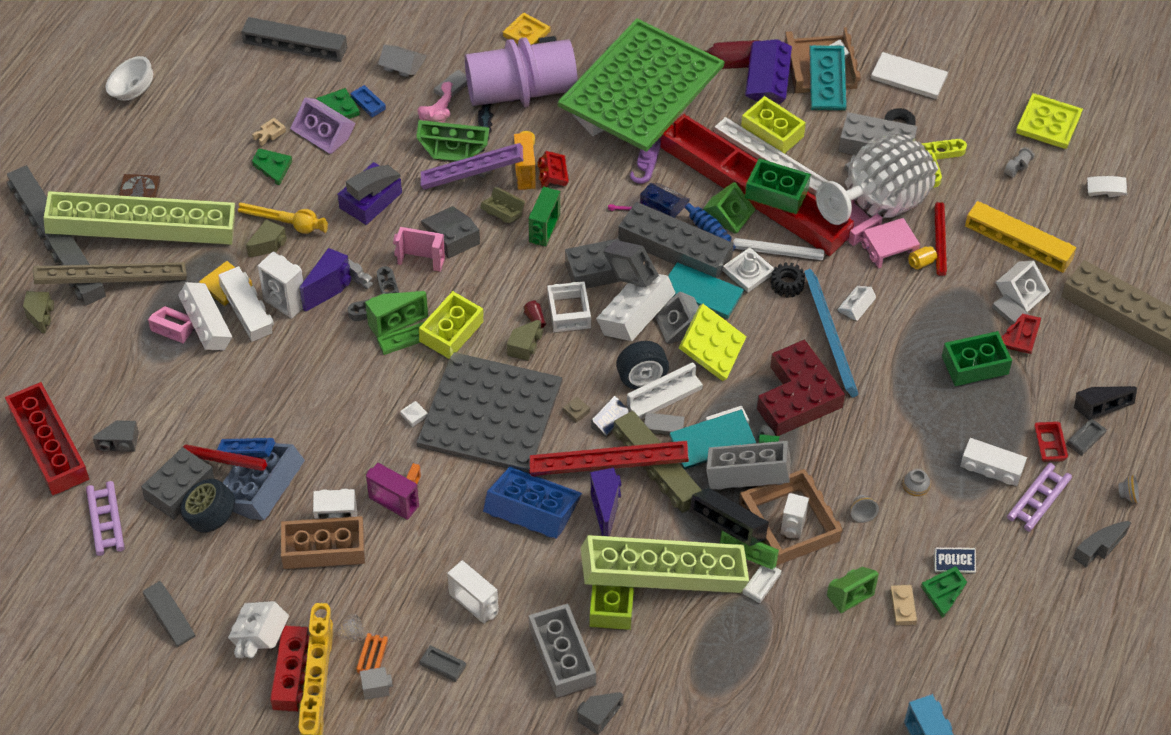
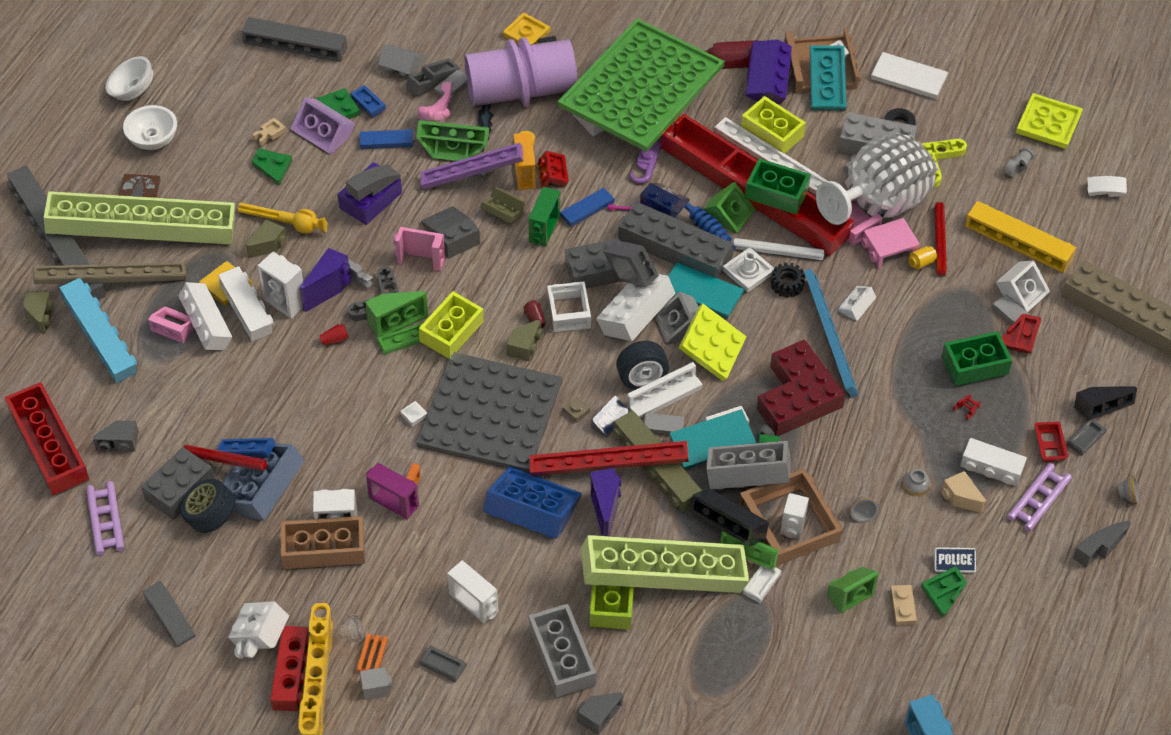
none -> medium azure brick [59,278,137,383]
none -> white hat [123,105,177,150]
none -> red cone [319,324,349,345]
none -> blue tile [360,129,413,149]
none -> dark grey slope [406,58,460,97]
none -> blue tile [560,188,615,227]
none -> tan slope [942,471,986,513]
none -> red piece [953,394,981,420]

